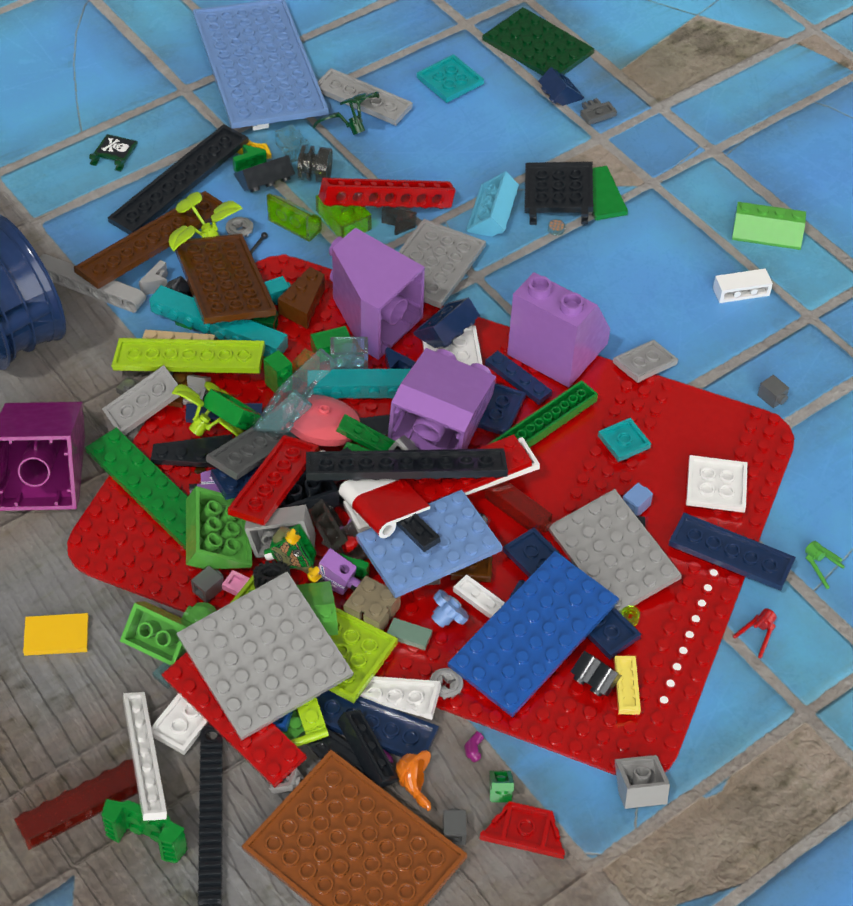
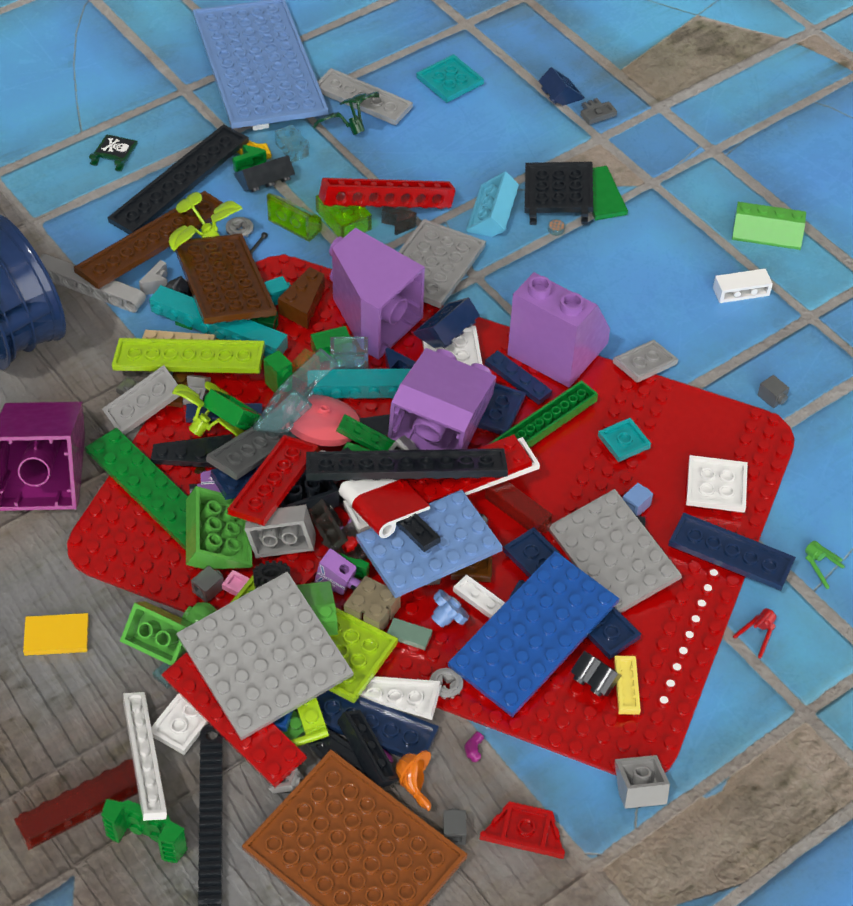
torso [264,524,322,583] -> none
clear smoke wheel [297,145,333,183] -> none
dark green plate [482,7,594,76] -> none
green slope [489,771,514,802] -> none
clear neon green bush [621,606,640,626] -> none

